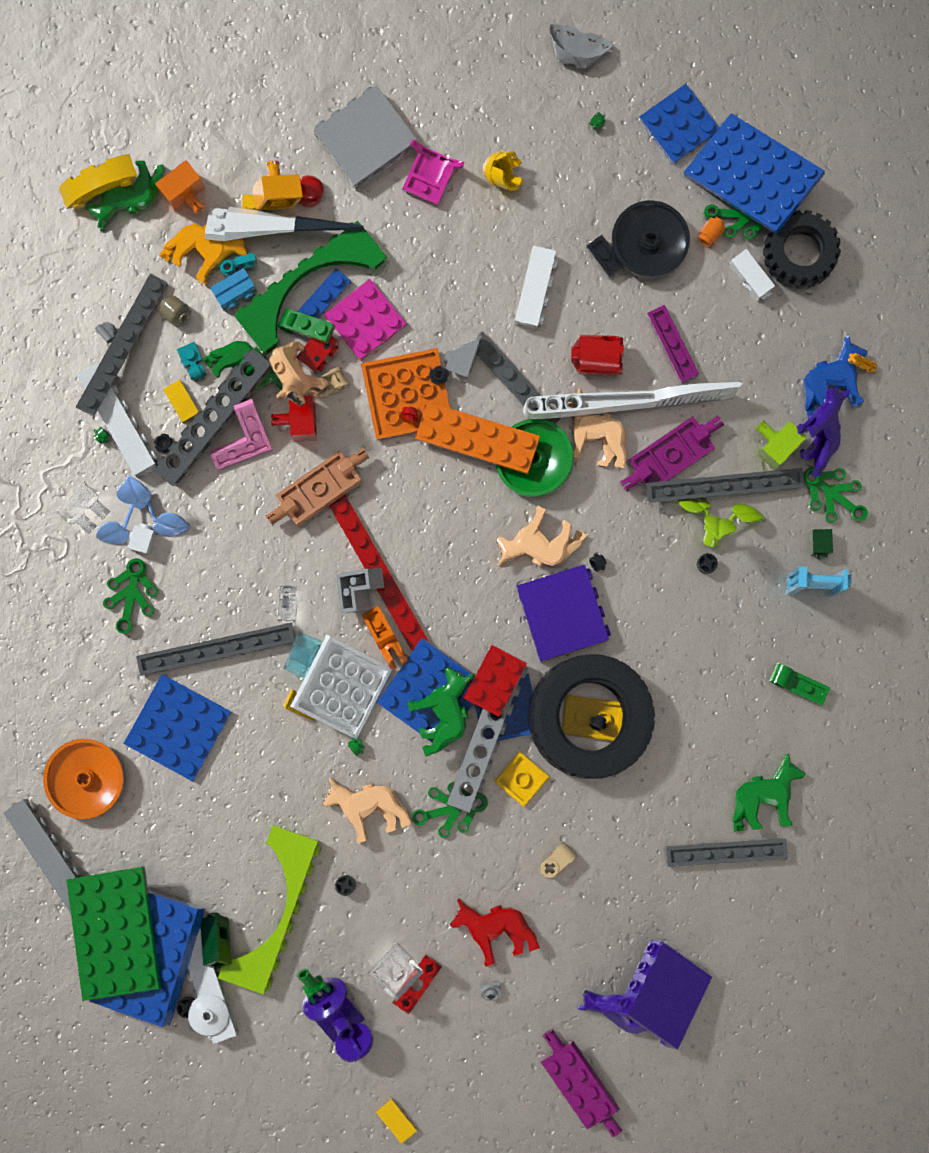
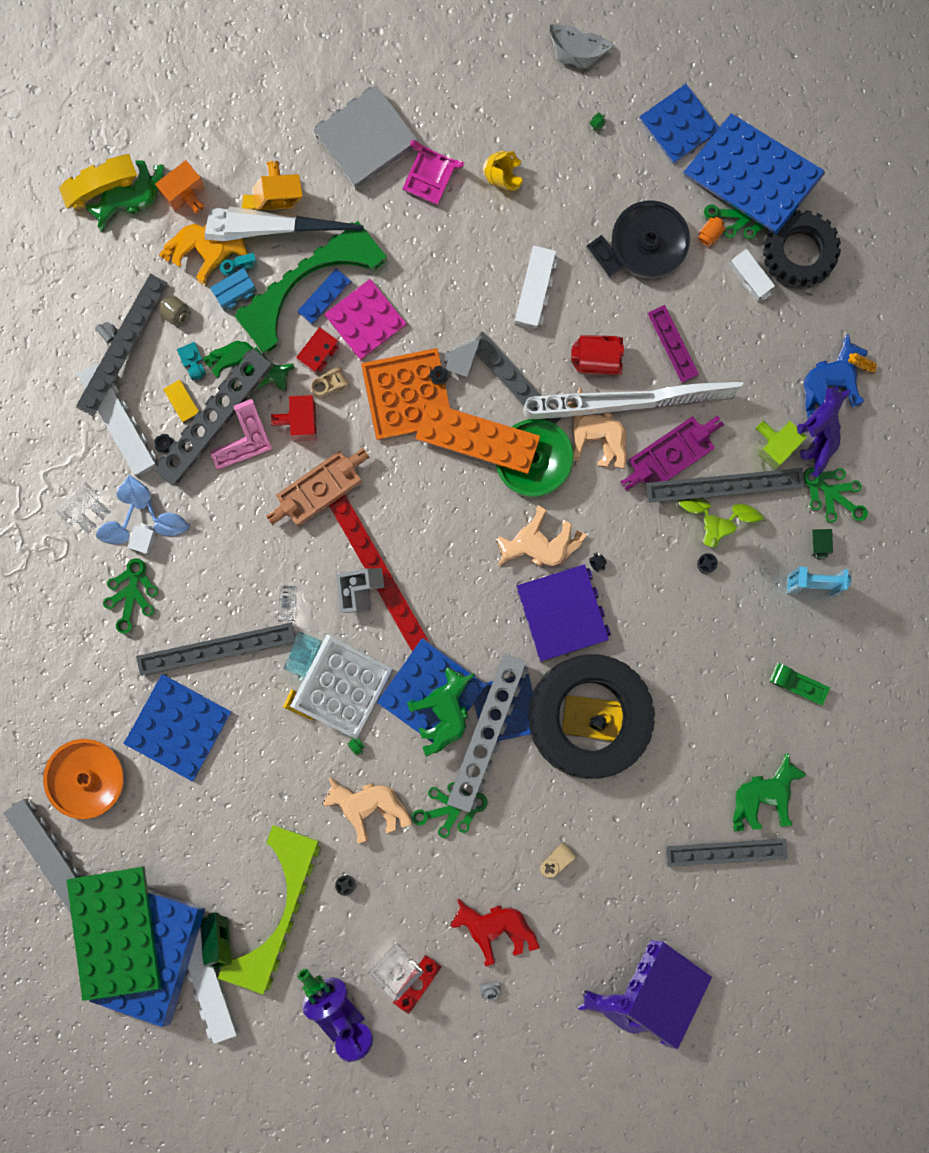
green plate [93,426,111,444] -> none
black wheel [176,996,195,1018] -> none
white dish [188,994,229,1036] -> none
light nougat animal [269,341,327,406] -> none
green plate [278,309,335,344] -> none
red hair [298,175,324,207] -> none
orange plate [362,605,408,670] -> none
yellow tile [376,1098,417,1144] -> none
red plate [399,407,419,423] -> none
red plate [464,645,527,717] -> none
yellow tile [494,751,549,807] -> none
magenta plate [541,1029,622,1138] -> none

